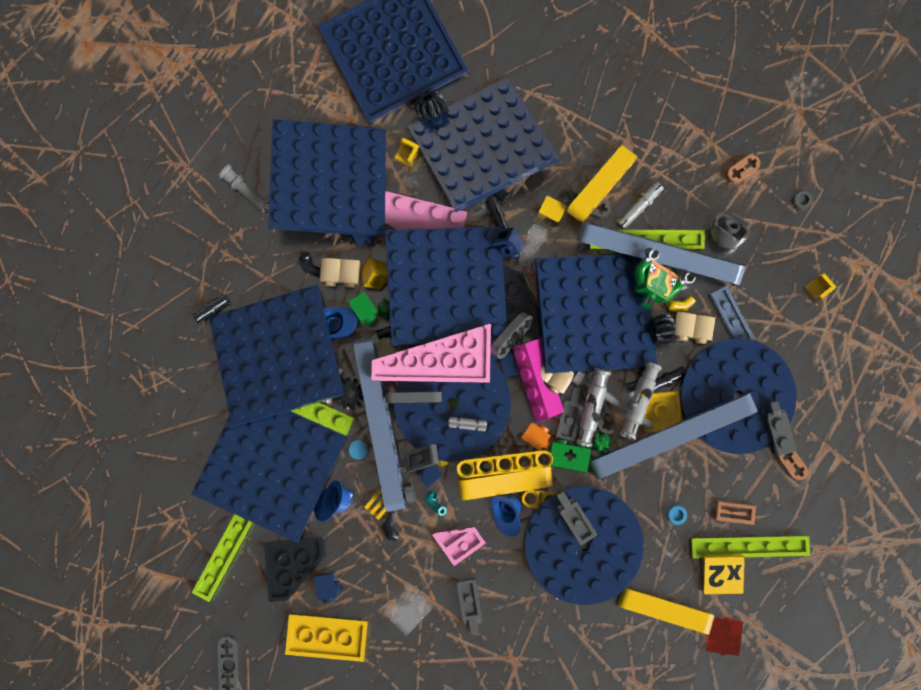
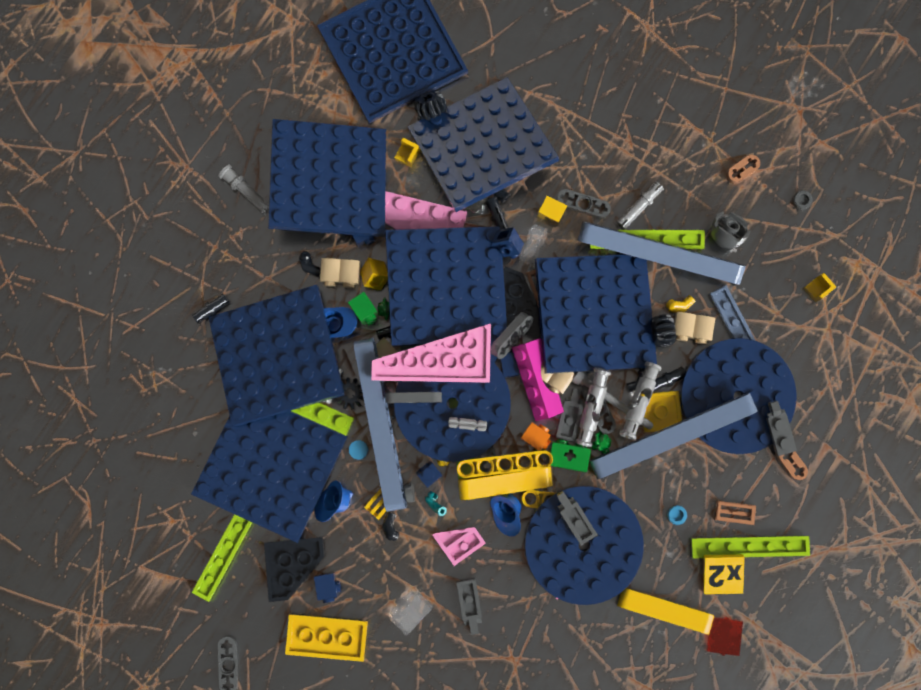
dark grey hinge [399,444,439,472] -> none
yellow beam [567,145,638,223] -> none
torso [634,248,696,309] -> none

